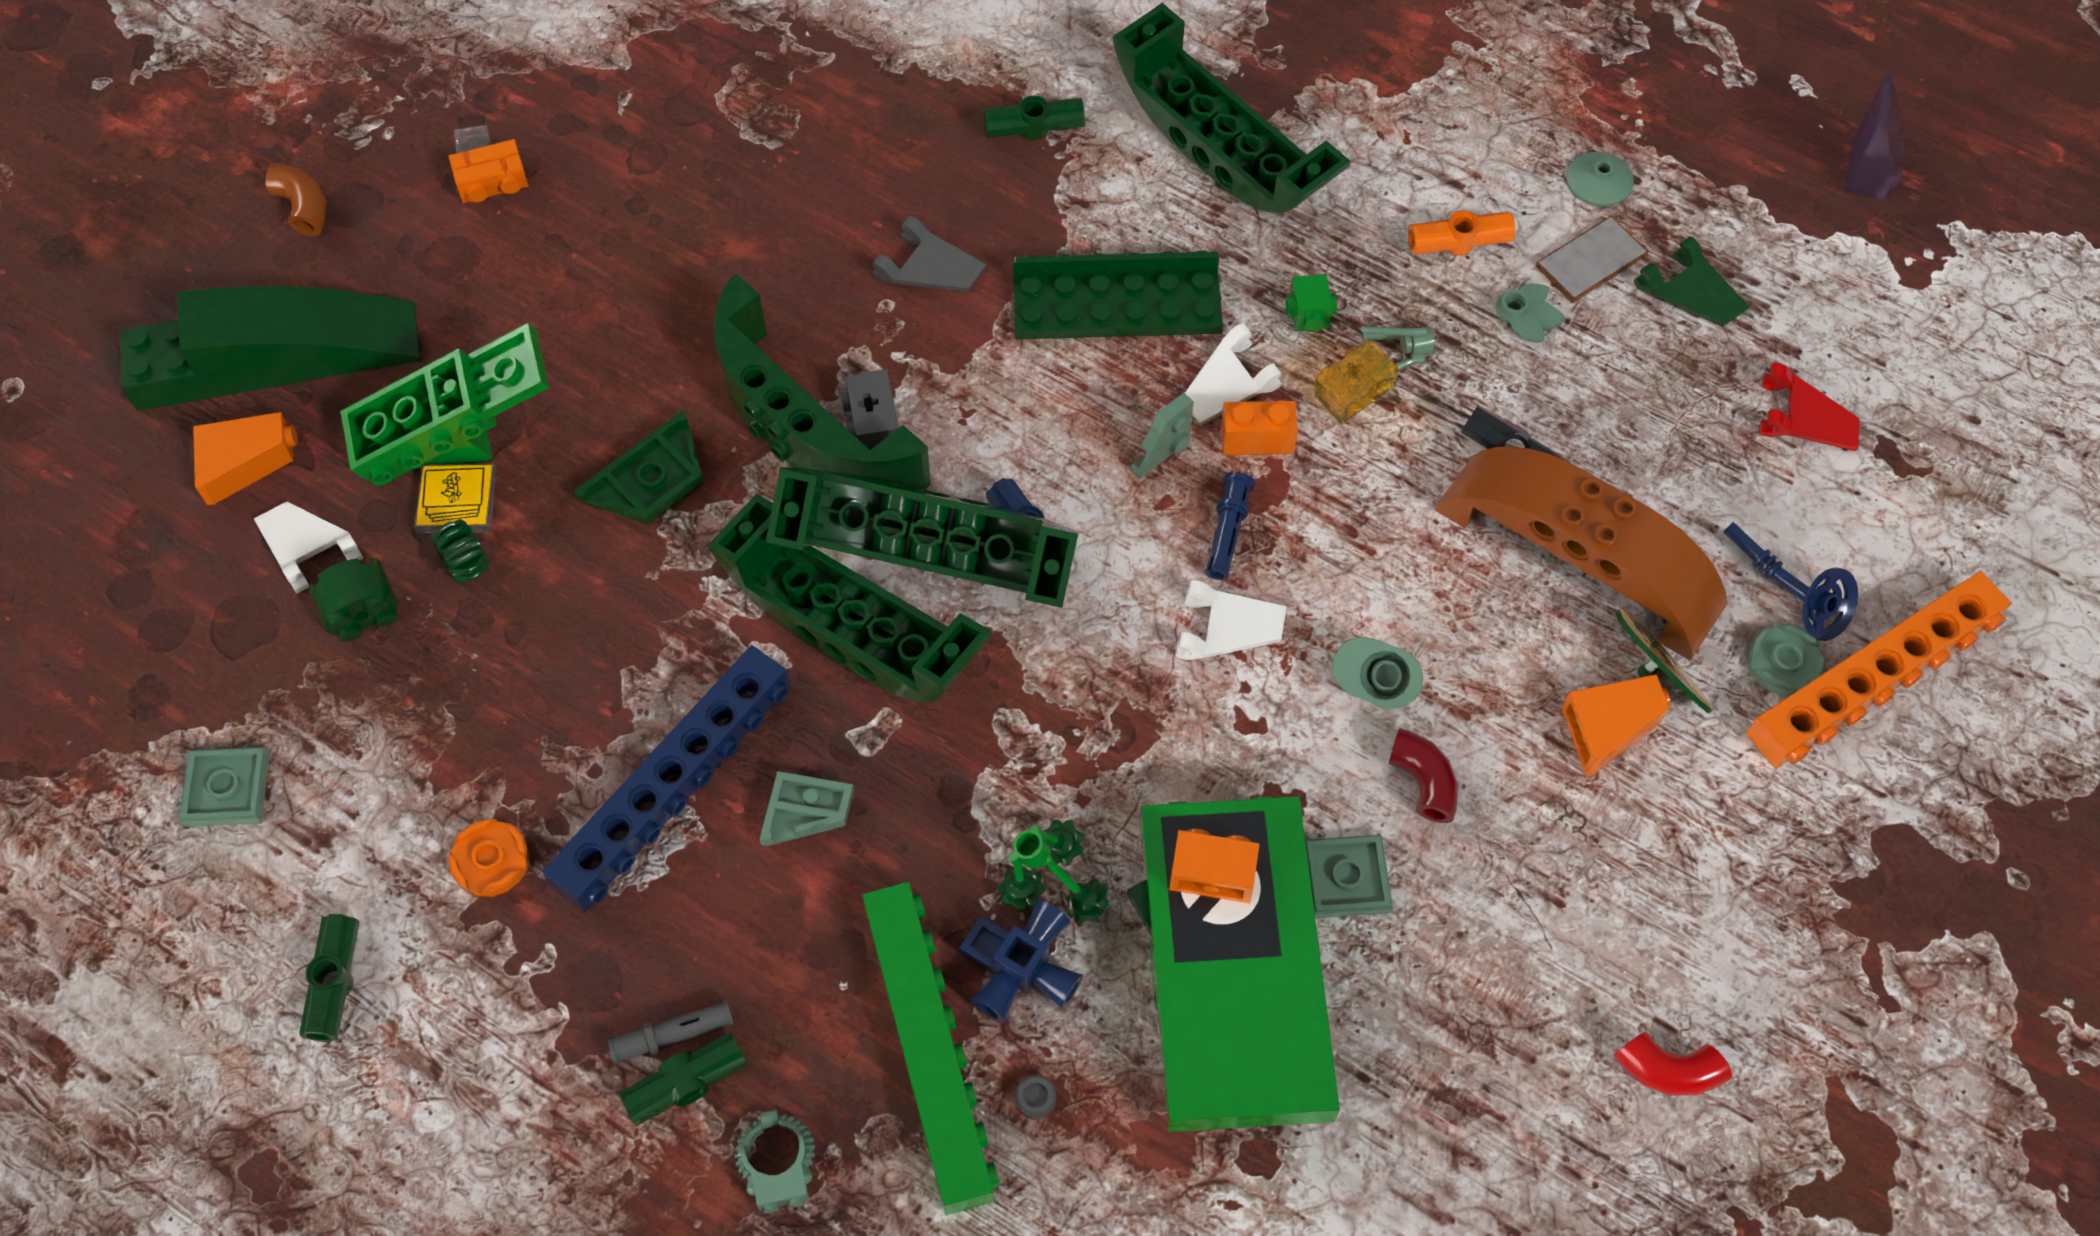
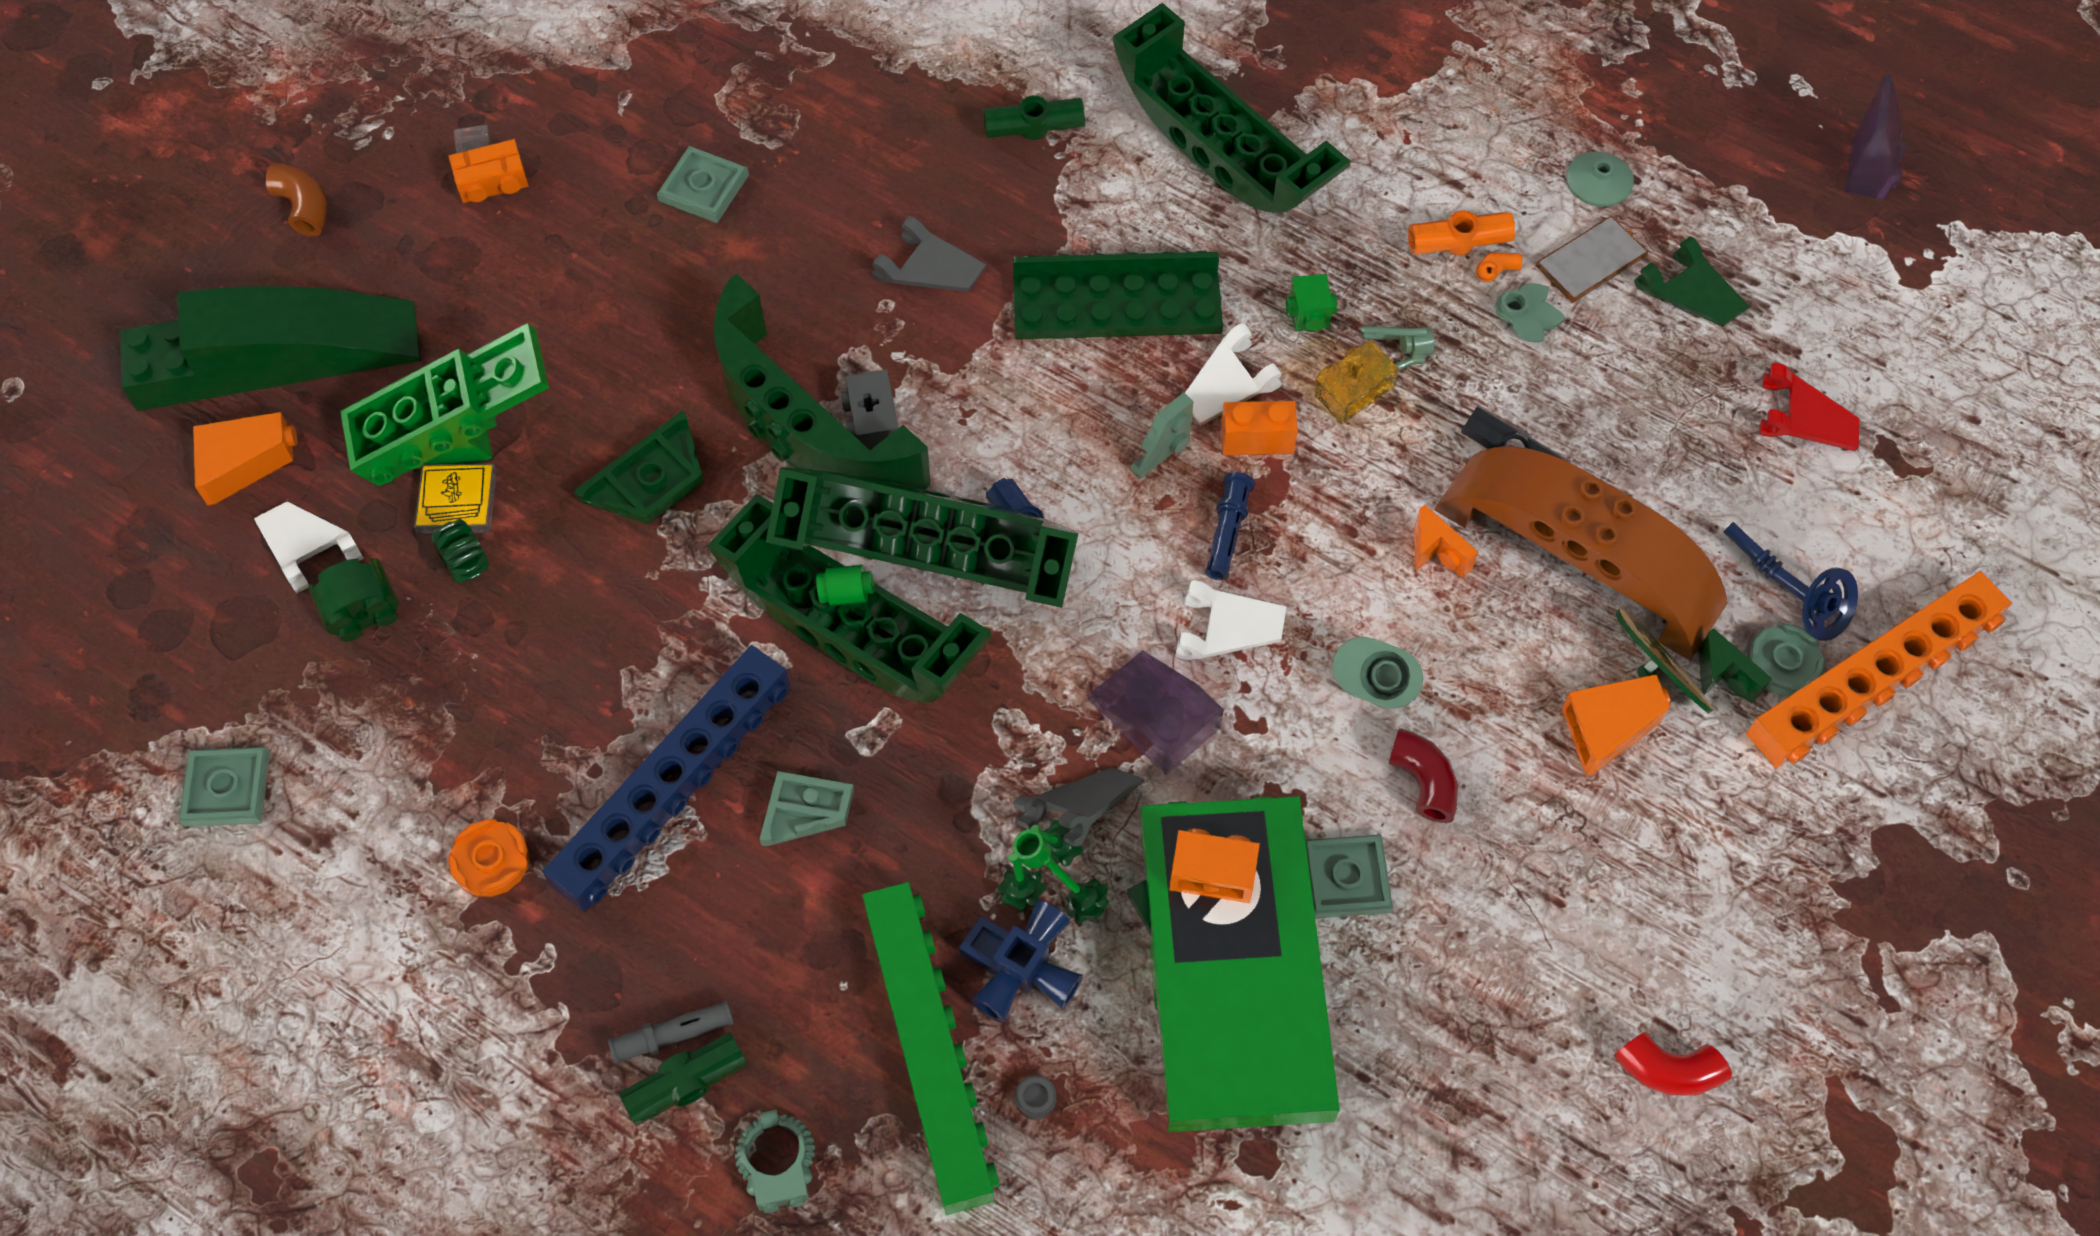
dark green piece [299,914,360,1042] -> none
none -> sand green tile [657,146,749,223]
none -> green brick [816,564,874,606]
none -> dark grey flag [1013,767,1142,846]
none -> clear purple slope [1088,650,1224,775]
none -> orange slope [1414,505,1479,578]
none -> orange arm [1476,253,1522,282]
none -> dark green slope [1698,628,1772,704]

